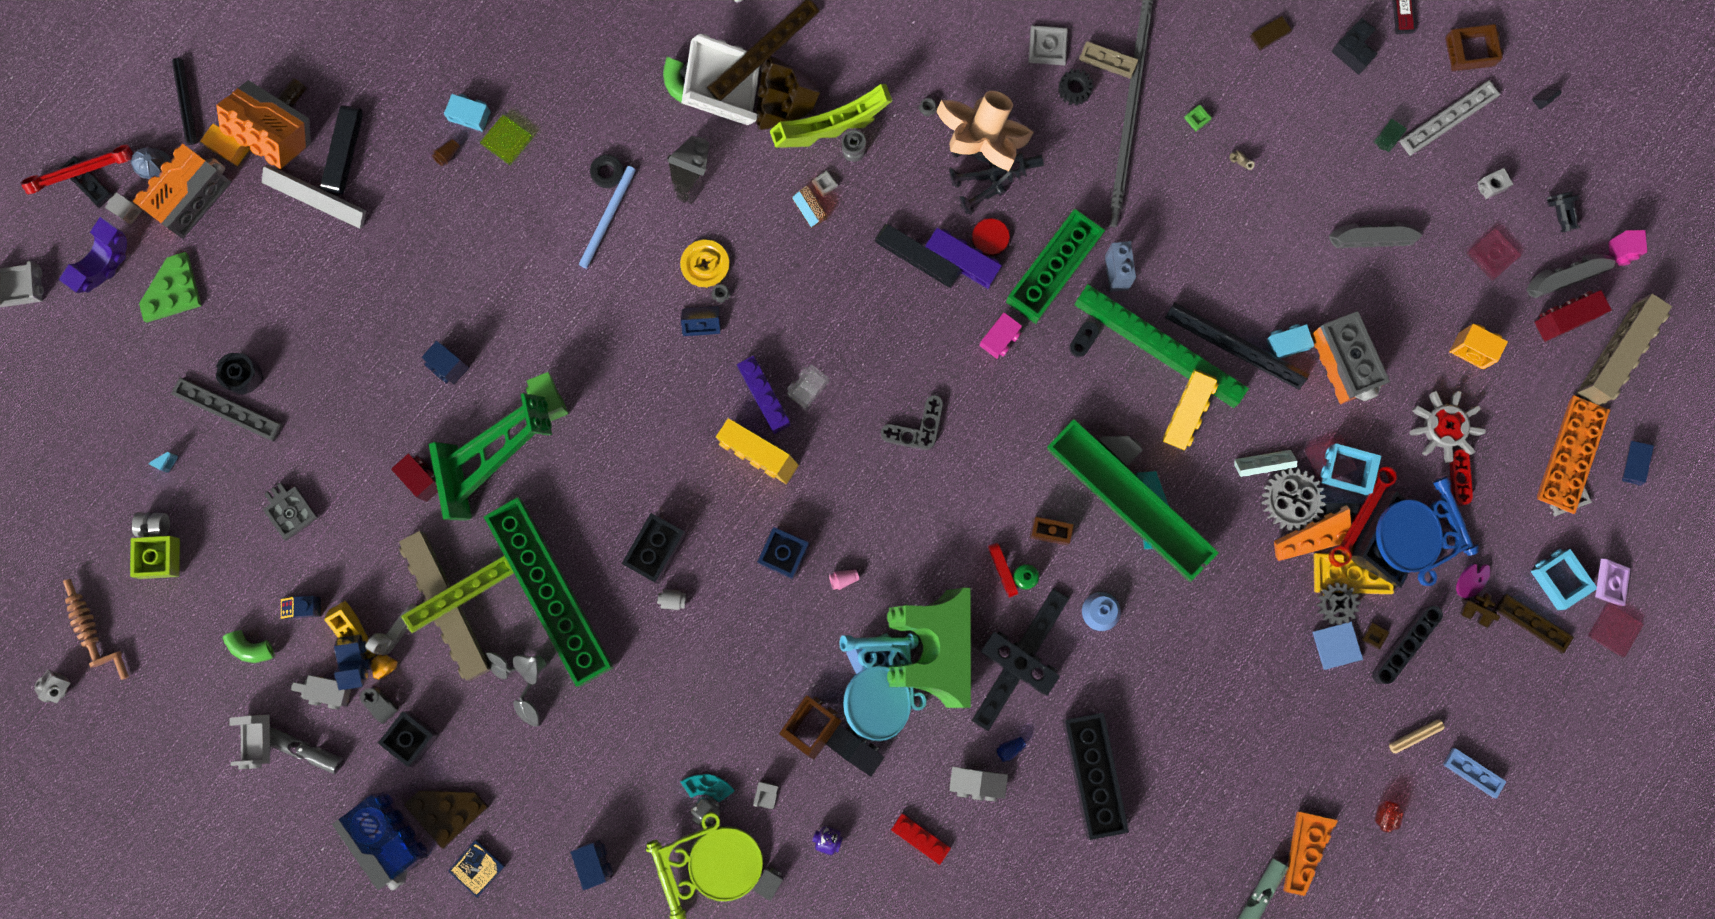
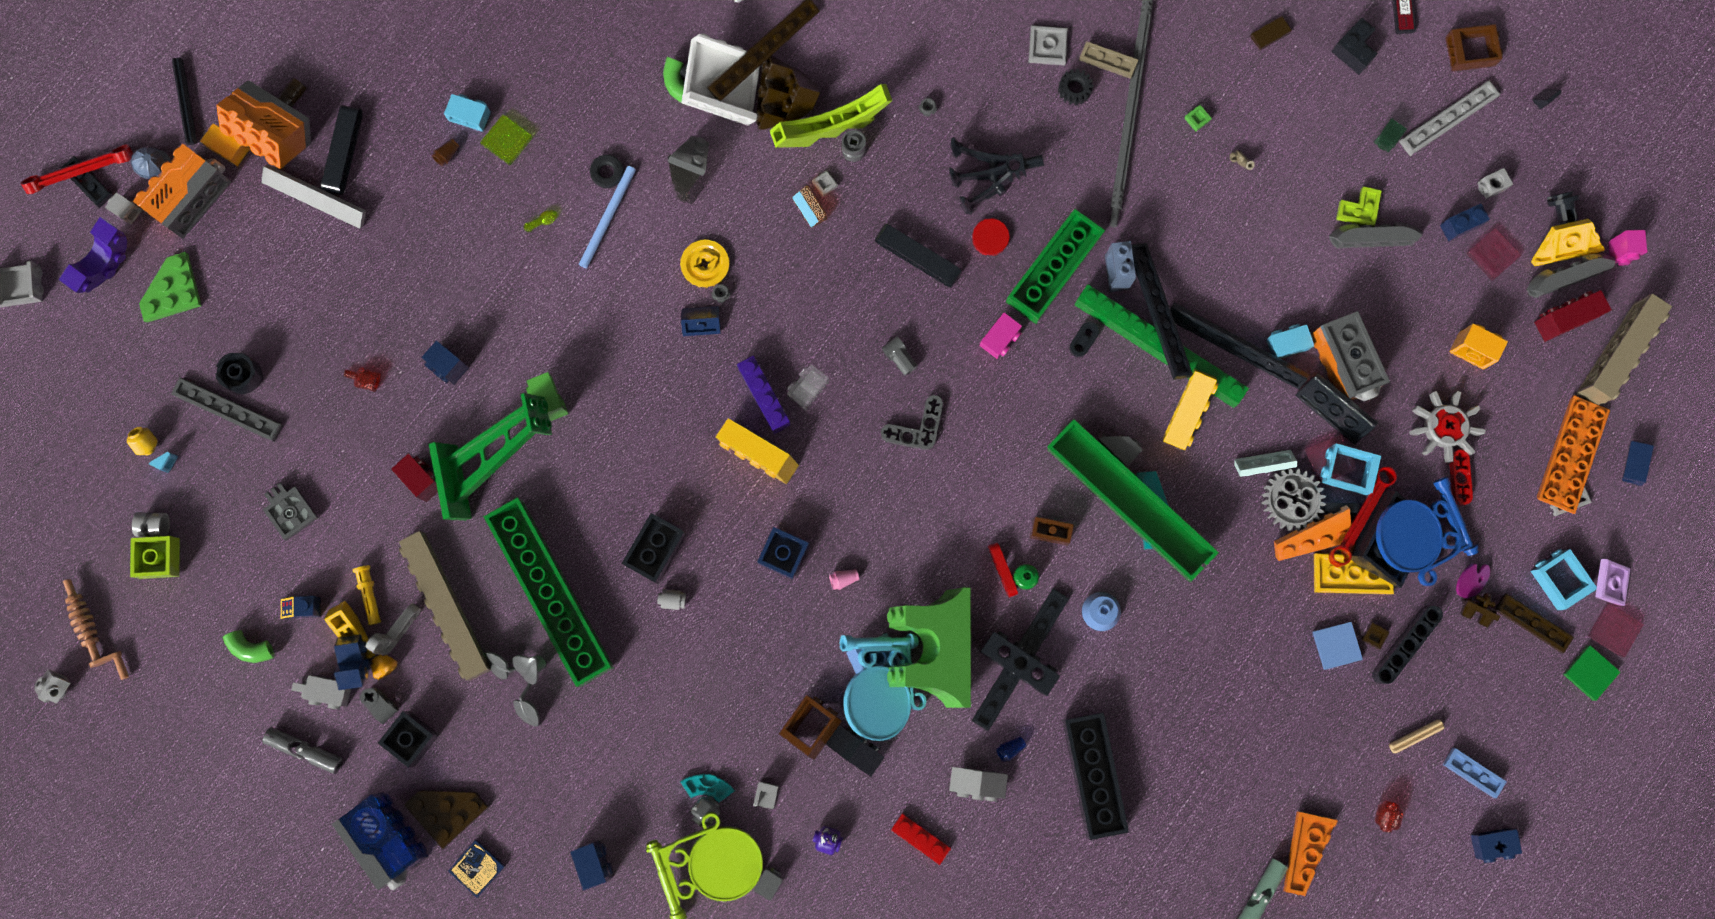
light grey panel [230,715,270,769] -> none
lime plate [401,556,514,633] -> none
dark purple brick [925,228,1002,289] -> none
light nougat plant [937,91,1033,171] -> none
dark grey gear [1315,582,1360,625] -> none
none -> yellow head [127,427,158,456]
none -> clear red piece [344,367,381,392]
none -> yellow pin [353,565,381,625]
none -> clear neon green piece [524,210,558,232]
none -> dark grey piece [882,336,918,376]
none -> black tile [1131,243,1193,380]
none -> black tile [1295,373,1378,445]
none -> lime plate [1336,186,1381,227]
none -> dark blue brick [1440,204,1490,241]
none -> dark blue brick [1471,828,1523,863]
none -> yellow wing [1531,219,1605,266]
none -> green tile [1563,645,1620,701]

